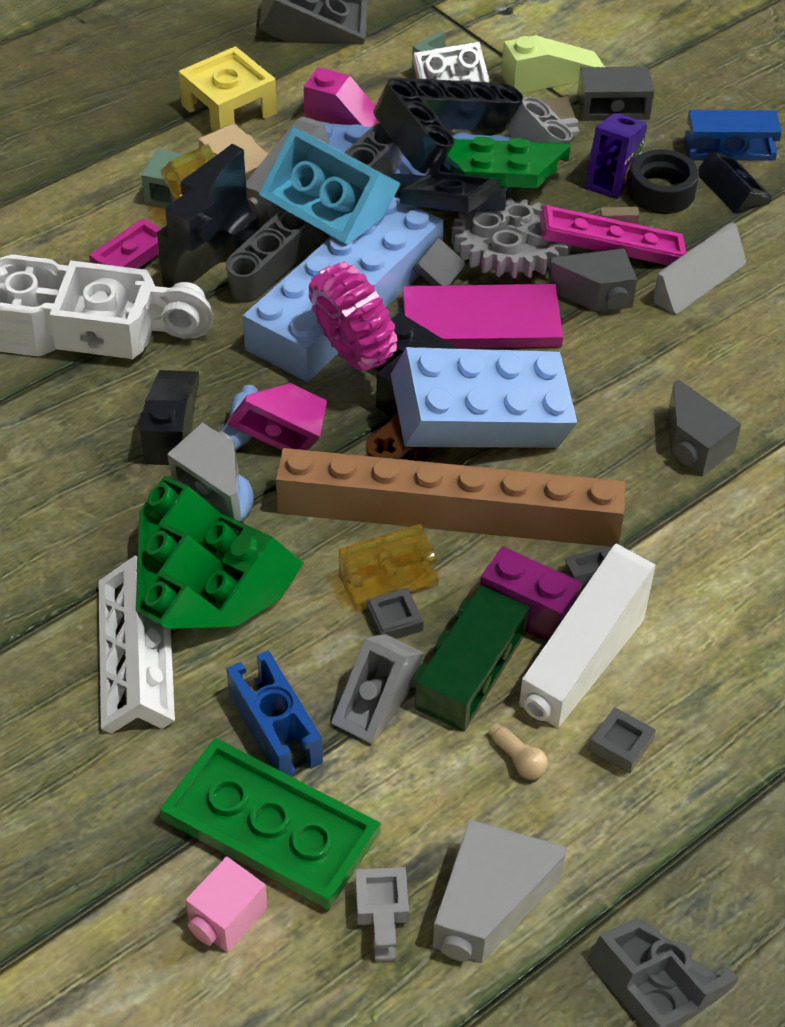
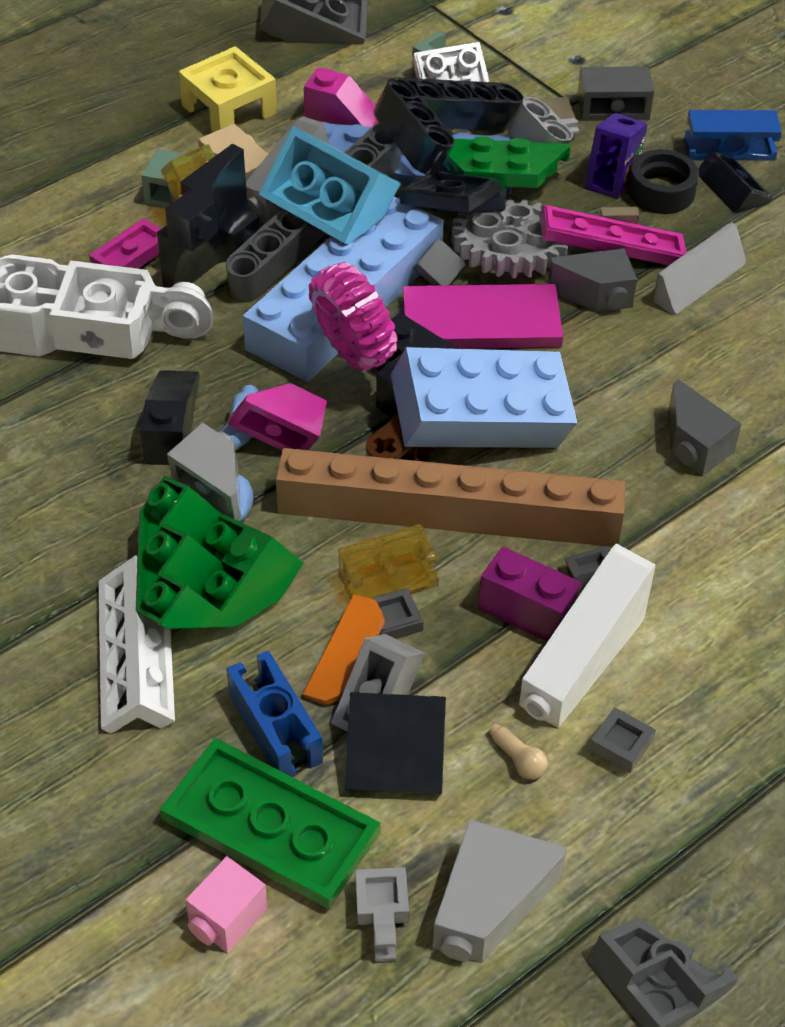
dark green brick [412,585,530,732] -> none
yellowish green slope [501,35,605,93] -> none
none -> orange piece [303,594,385,706]
none -> black tile [345,692,446,795]

